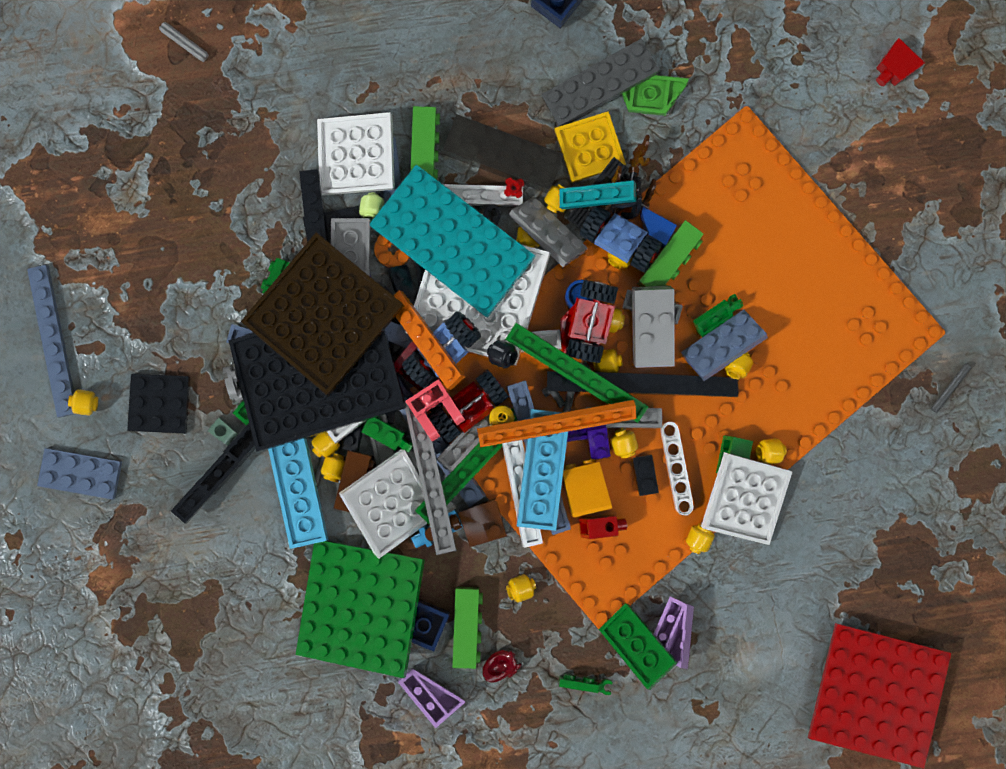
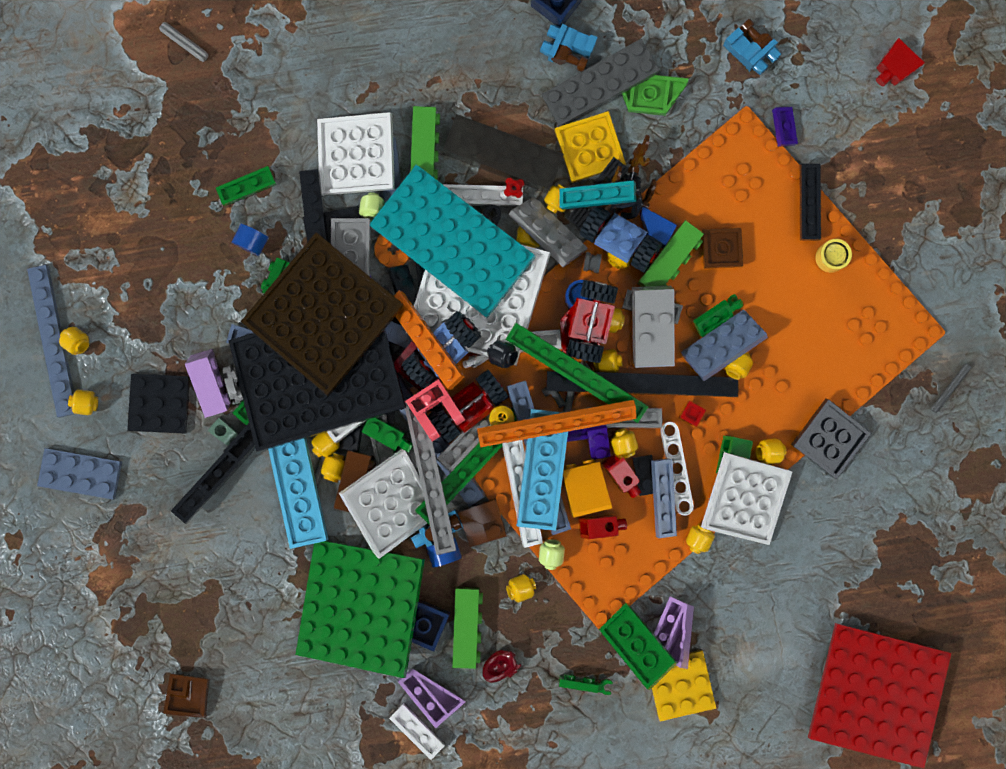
none -> yellow head [59,326,89,355]
none -> reddish brown plate [163,673,210,718]
none -> lavender wedge [185,349,231,418]
none -> green plate [216,166,277,206]
none -> blue piece [231,224,269,256]
none -> white plate [389,703,445,760]
none -> blue piece [426,537,462,568]
none -> white bar [462,354,489,368]
none -> yellowish green head [539,539,565,570]
none -> dark azure hips [540,24,598,72]
none -> dark grey wheel [583,252,602,273]
none -> red torso [601,454,641,498]
none -> sand blue plate [651,458,677,538]
none -> yellow plate [652,650,716,721]
none -> red plate [679,401,706,427]
none -> reddish brown plate [702,228,743,269]
none -> dark azure hips [723,19,781,75]
none -> dark purple plate [772,107,798,147]
none -> plate [791,398,871,479]
none -> black plate [800,164,821,241]
none -> light yellow piece [815,239,852,273]

